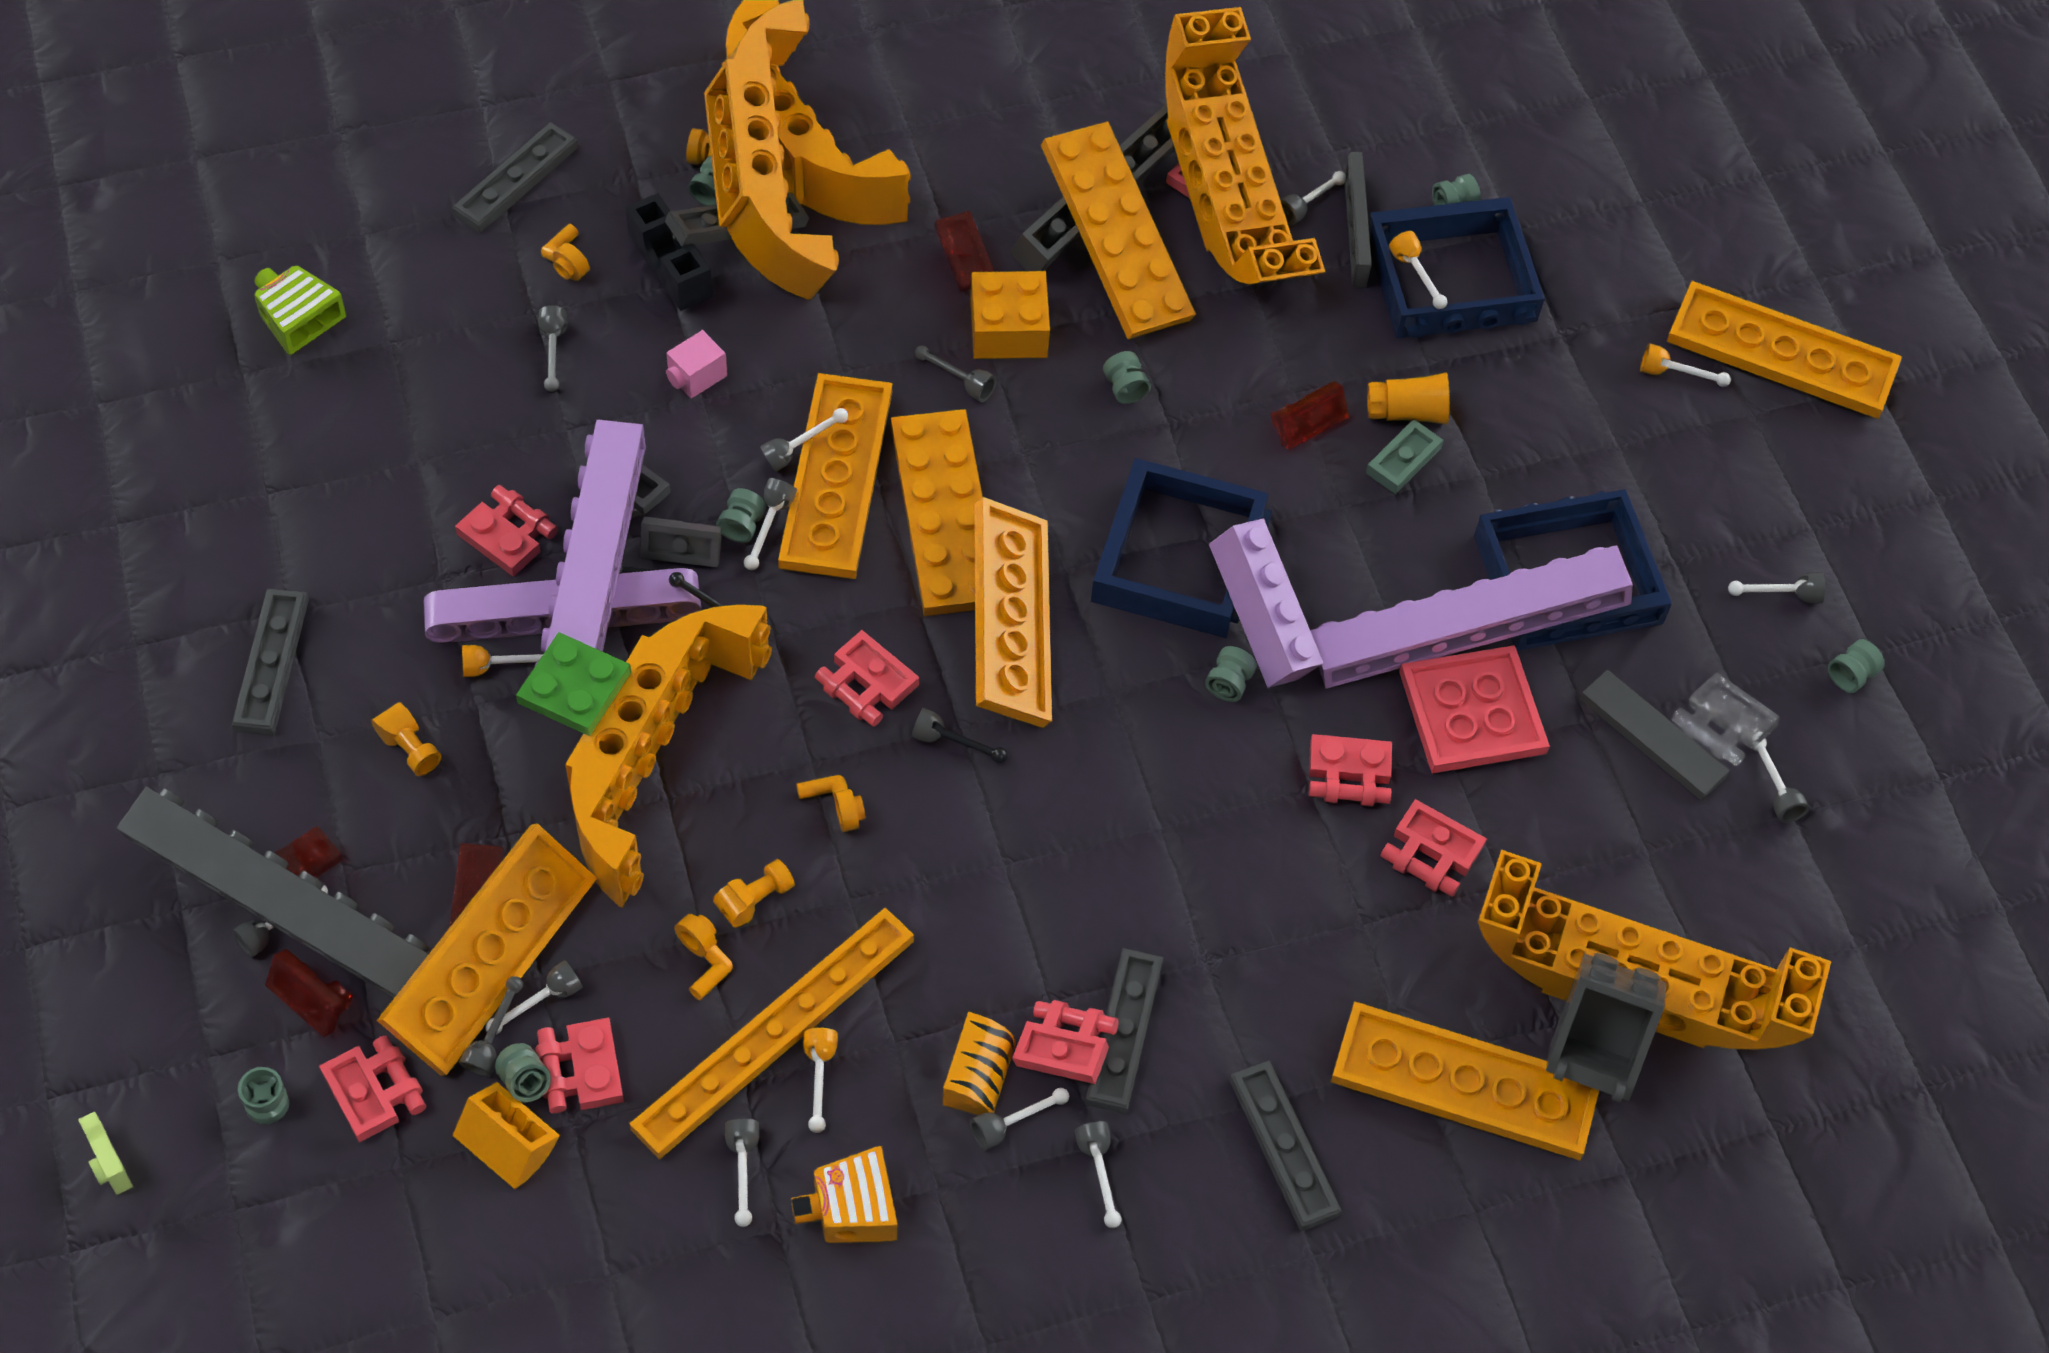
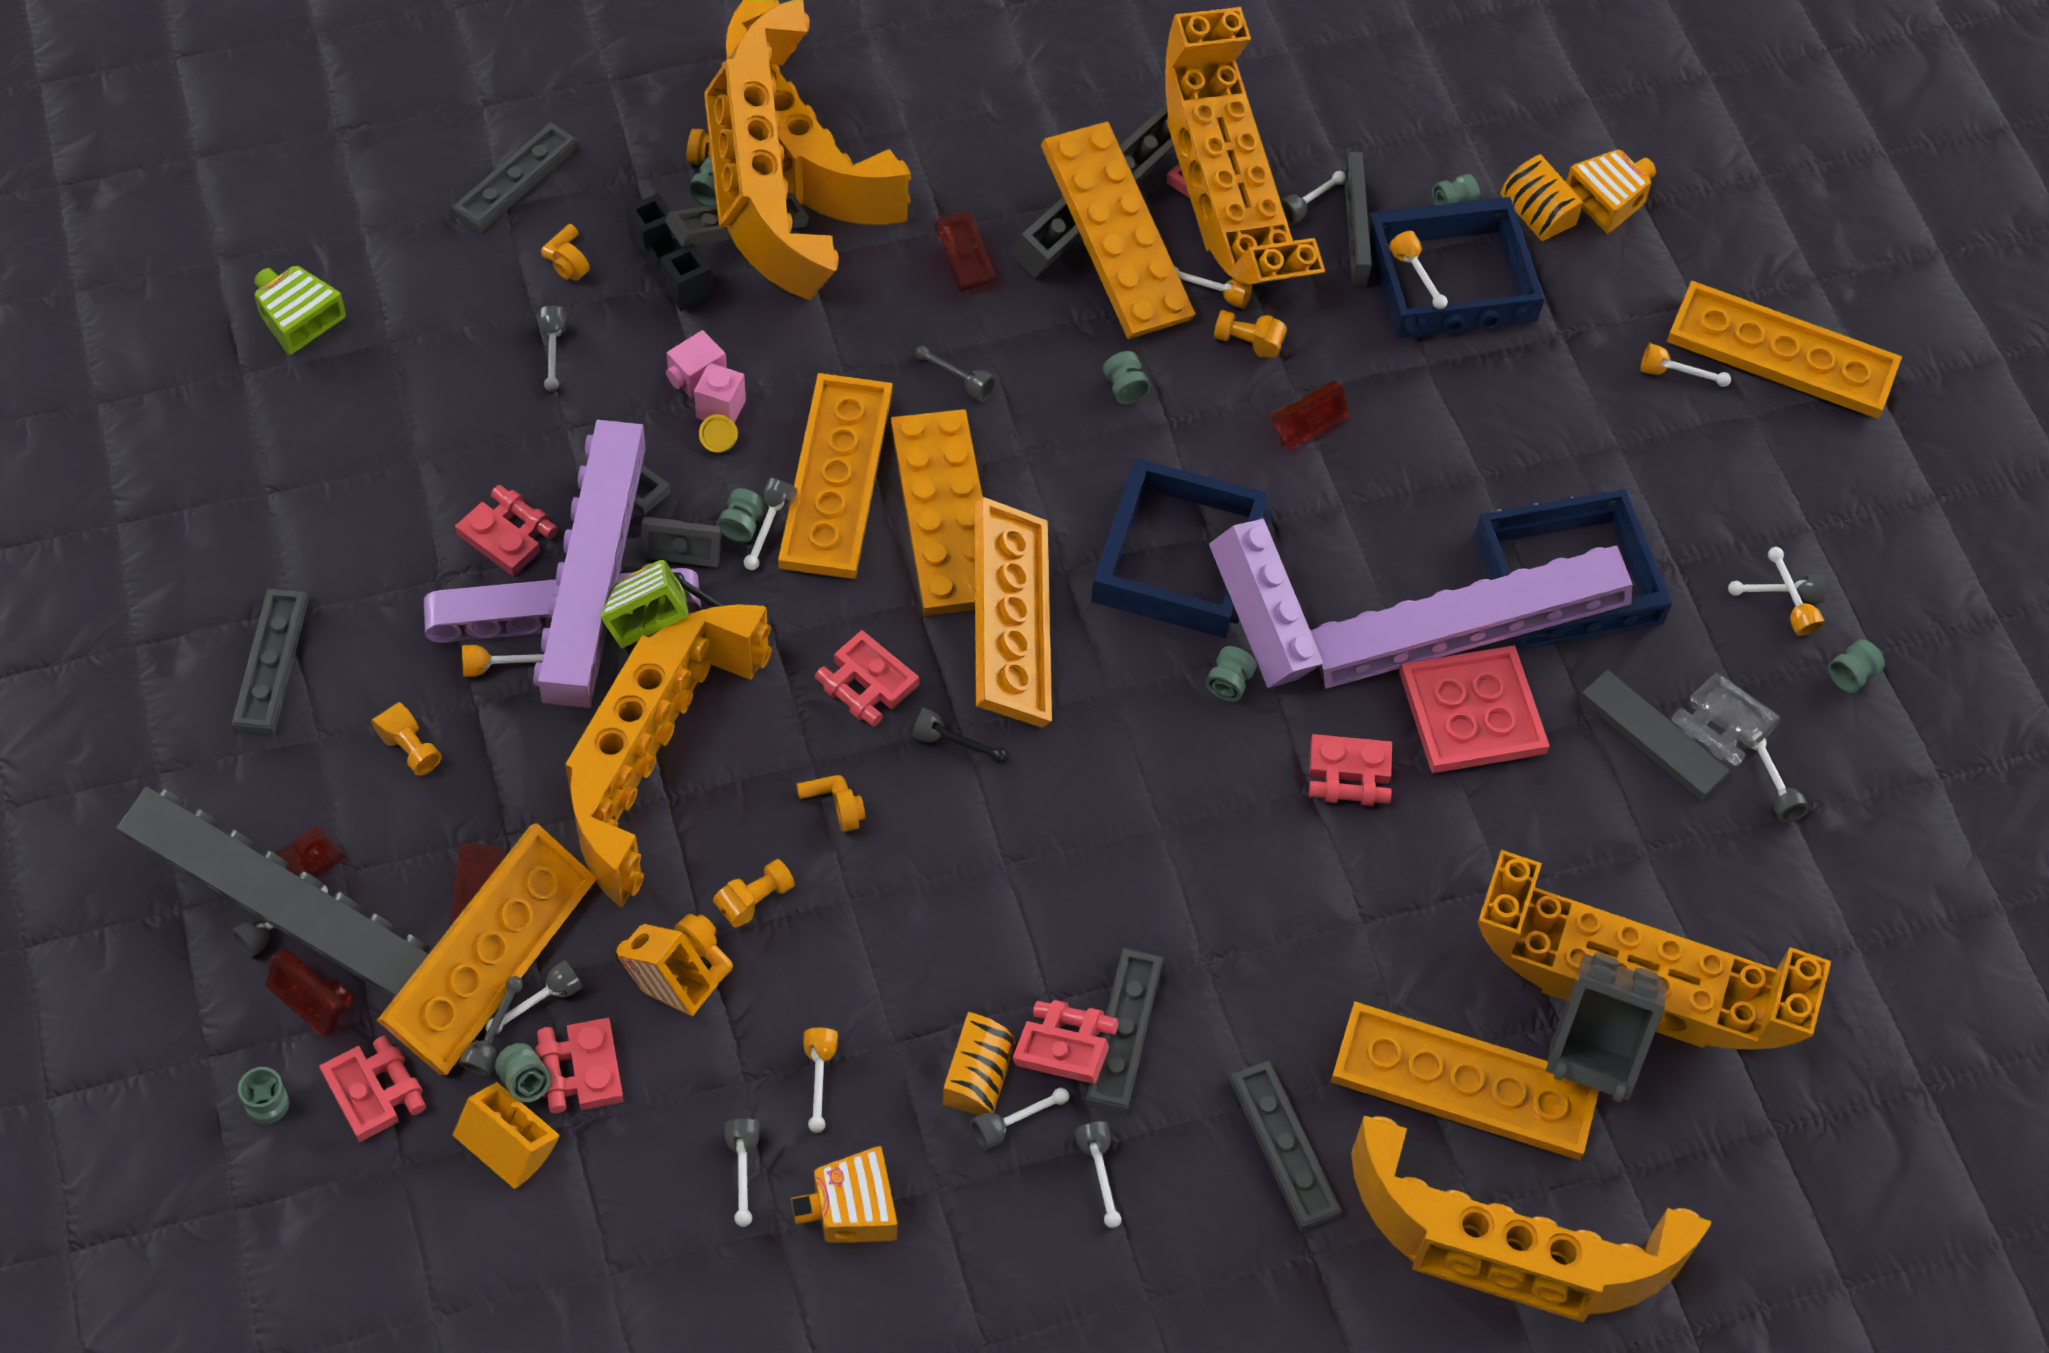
yellowish green plate [78,1111,133,1195] -> none
bright green plate [516,632,632,736] -> none
light orange plate [629,907,914,1160] -> none
hinge [760,408,848,472] -> none
light orange brick [970,271,1050,359] -> none
sand green plate [1366,419,1444,494] -> none
light orange plant [1367,372,1449,425] -> none
coral plate [1380,799,1487,897] -> none
none -> lime torso [600,560,688,648]
none -> light orange torso [616,924,718,1016]
none -> bright pink brick [694,362,746,423]
none -> yellow piece [699,414,738,453]
none -> hinge [1174,266,1253,309]
none -> light orange leg [1214,310,1287,358]
none -> light orange slope [1351,1116,1711,1323]
none -> light orange brick [1500,154,1583,242]
none -> light orange torso [1566,150,1656,234]
none -> hinge [1768,547,1825,636]

